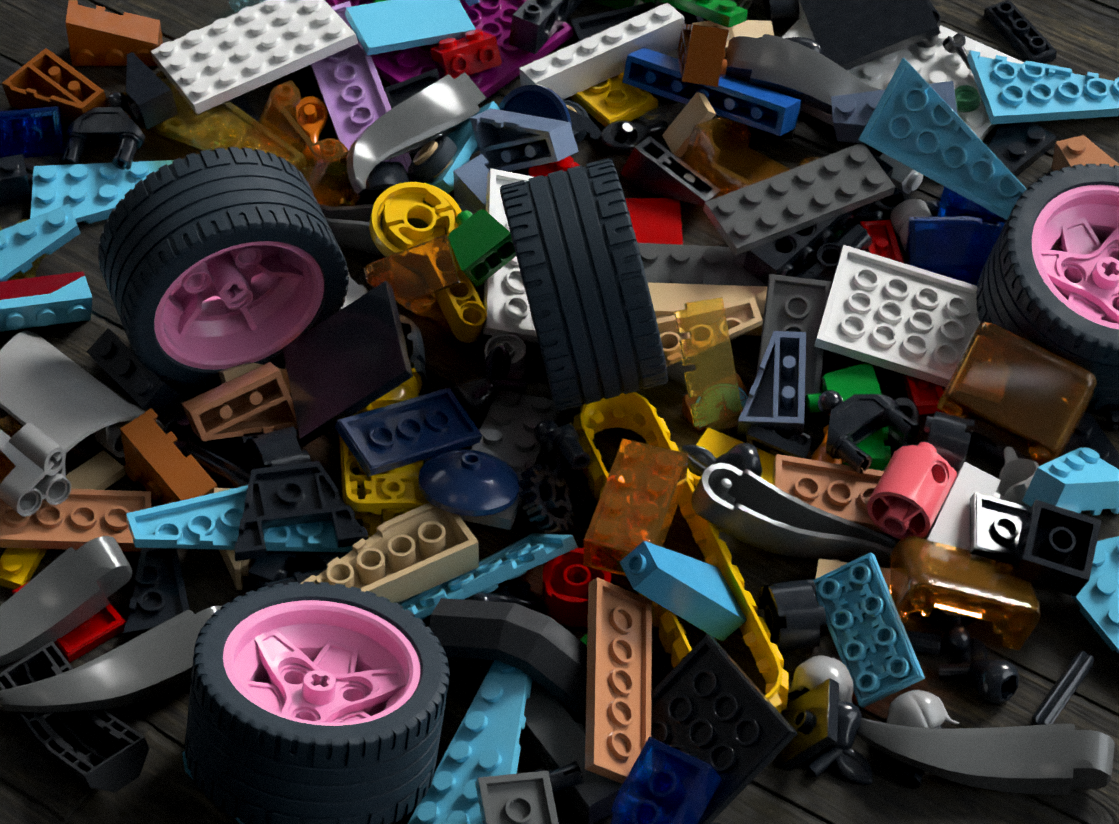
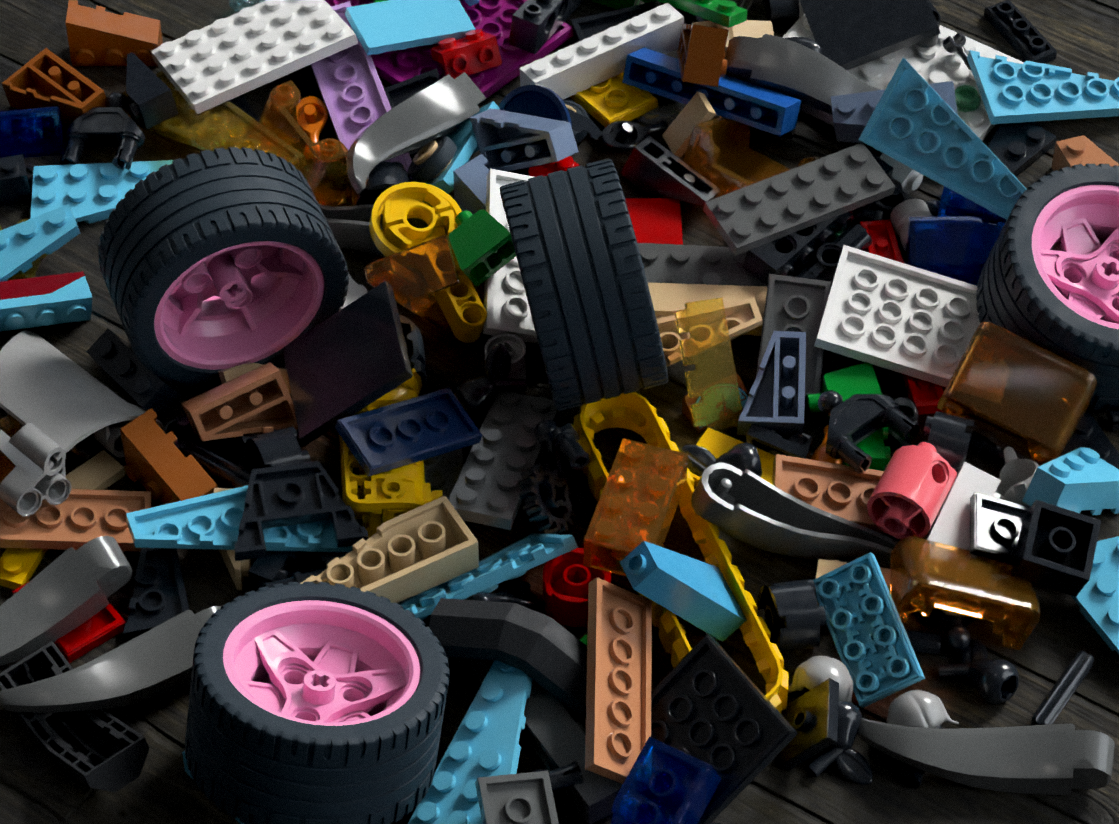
dark blue dish [418,449,520,516] -> none

